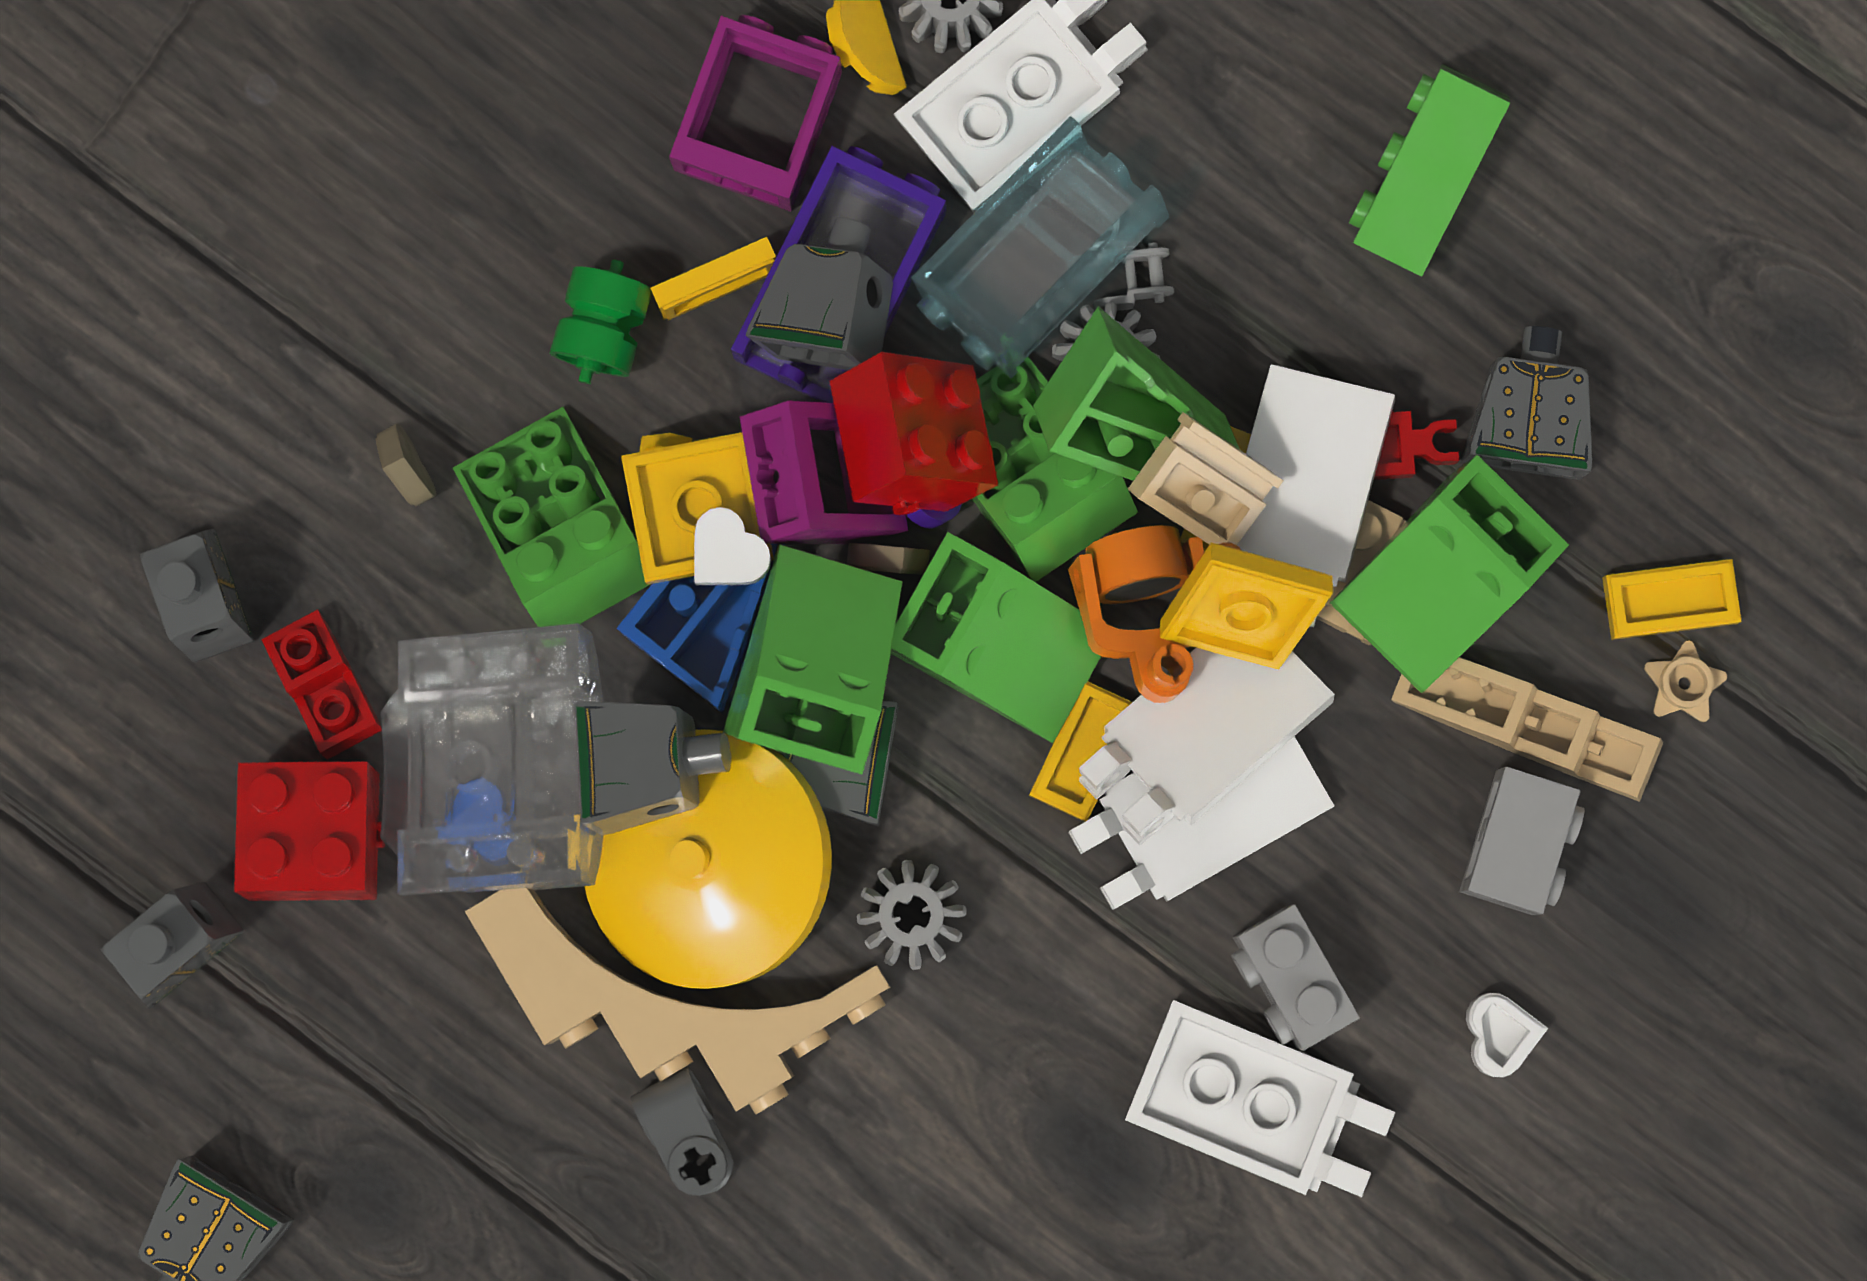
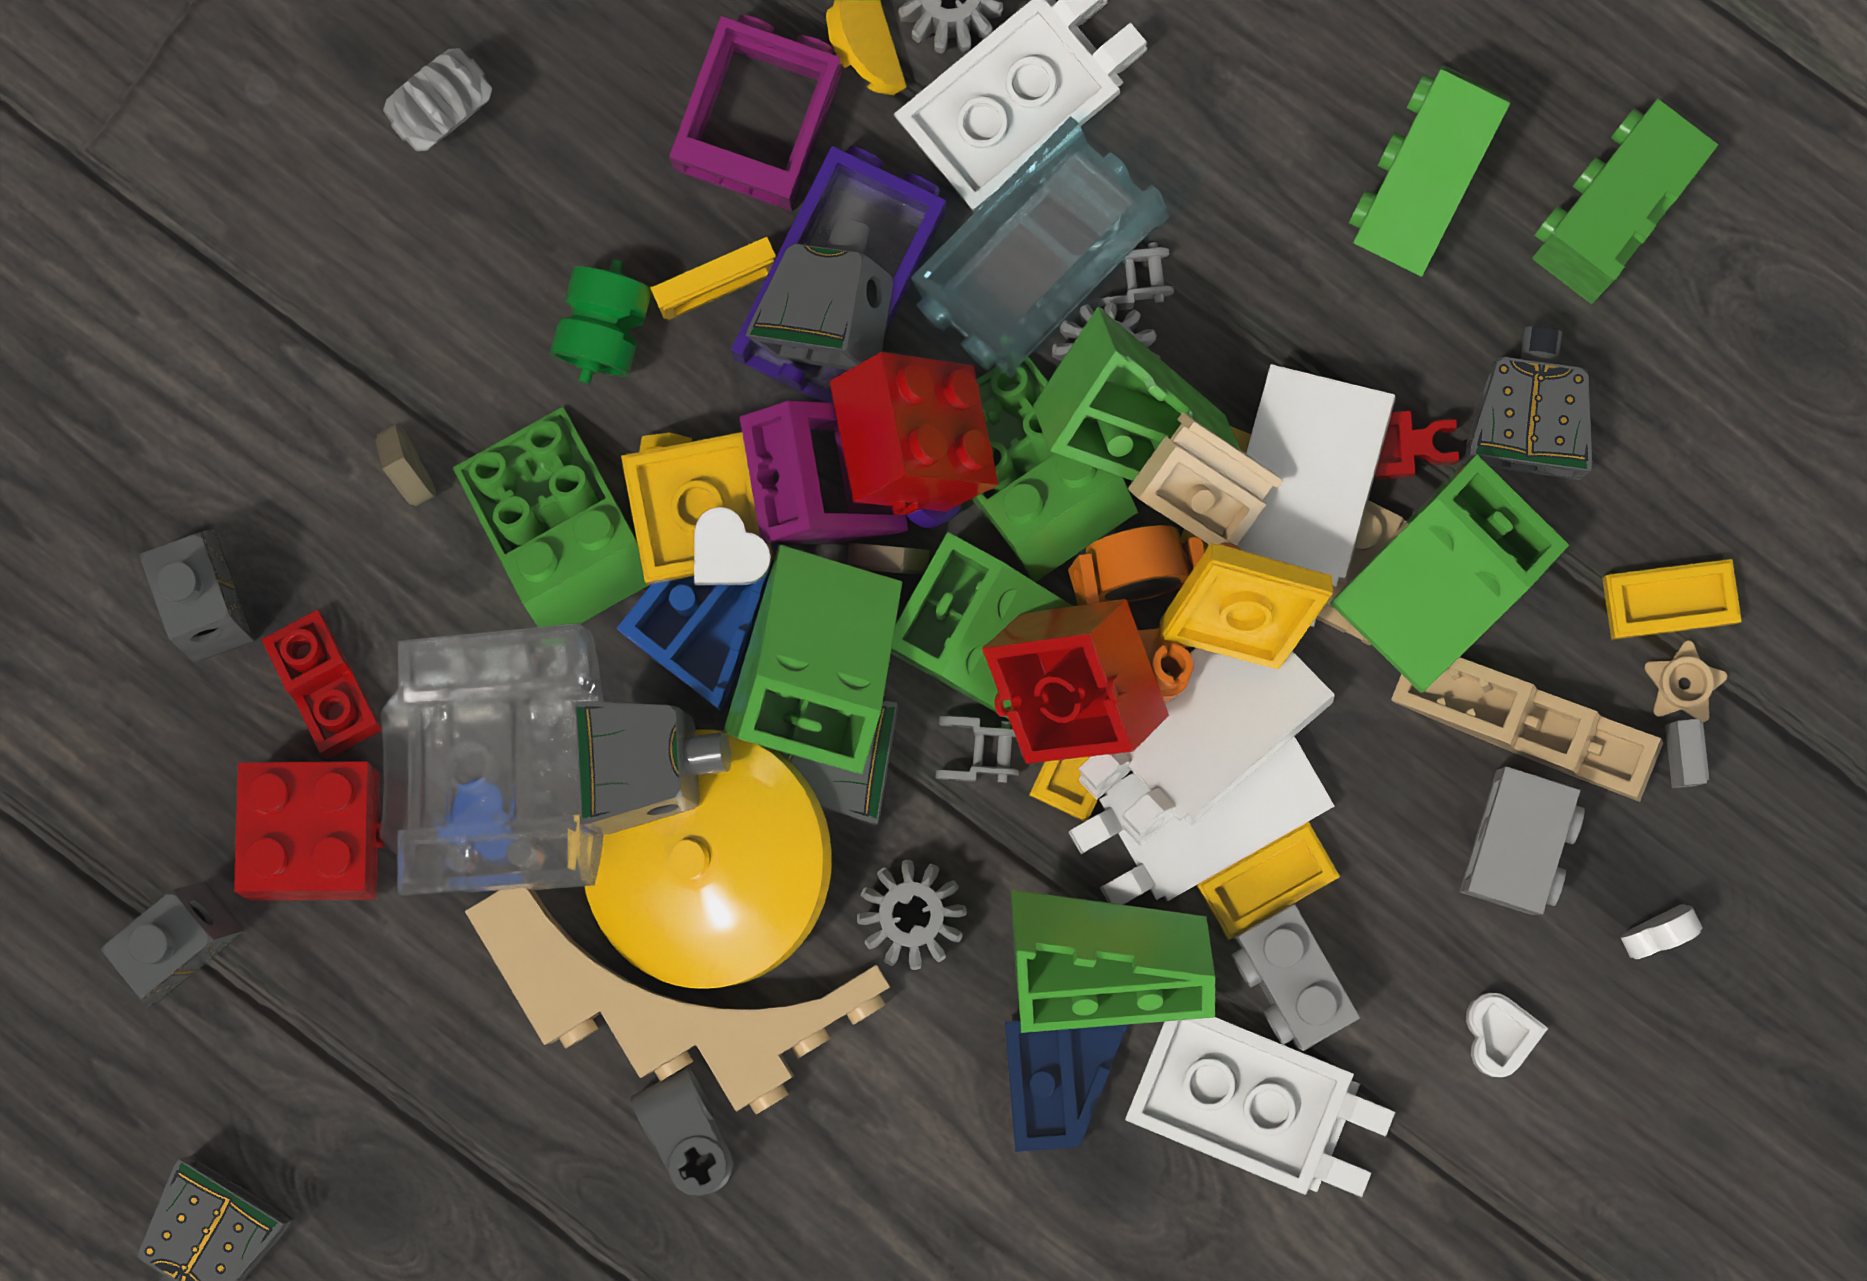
none -> light grey gear [383,48,492,151]
none -> light grey piece [935,716,1019,783]
none -> red brick [982,599,1169,764]
none -> dark blue wing [1005,1020,1129,1152]
none -> bright green wedge [1011,890,1215,1033]
none -> yellow tile [1196,821,1340,940]
none -> bright green wedge [1532,99,1718,305]
none -> white tile [1620,904,1702,959]
none -> light grey tile [1665,719,1709,788]

